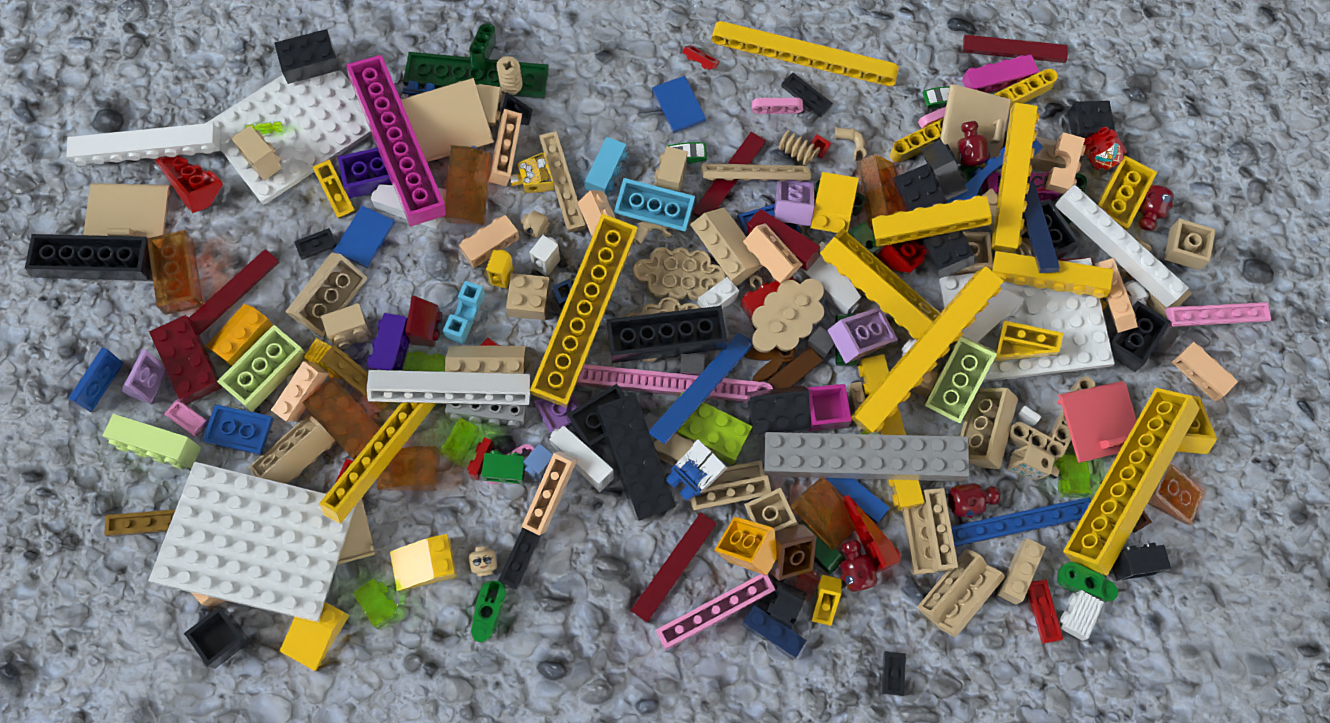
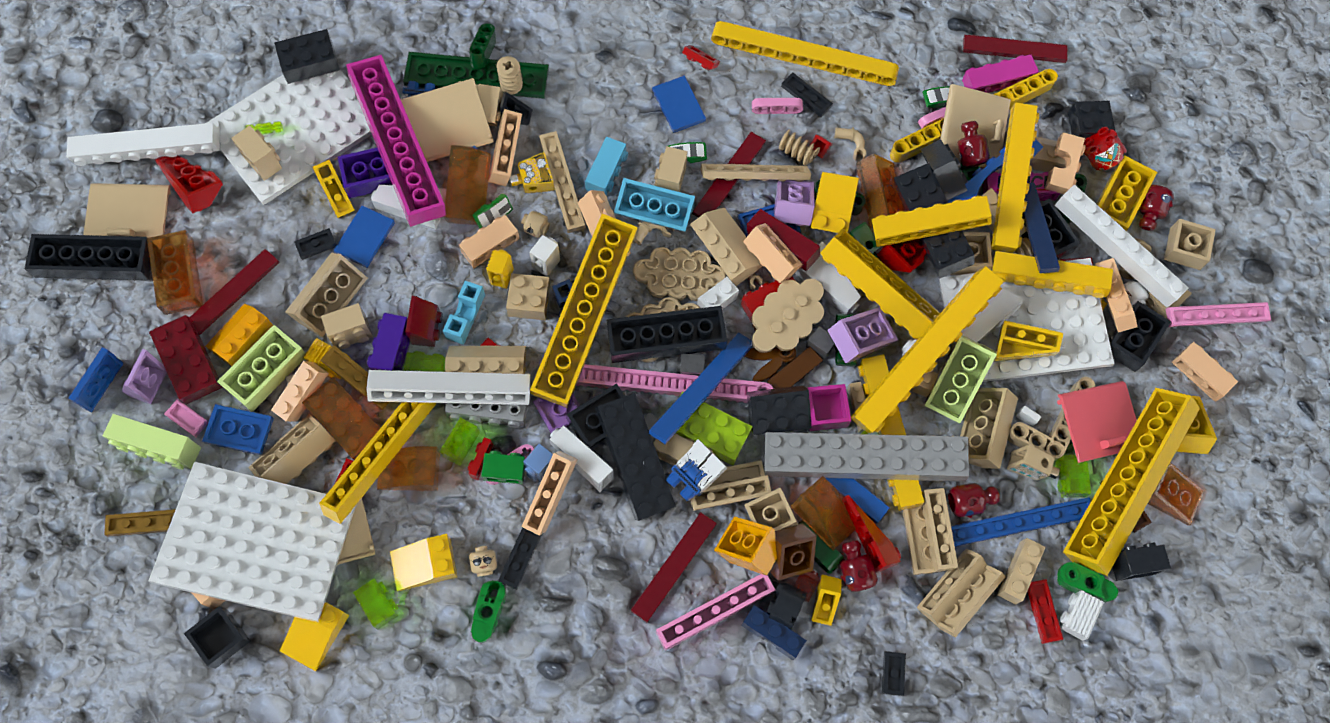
none -> slope [473,194,513,229]

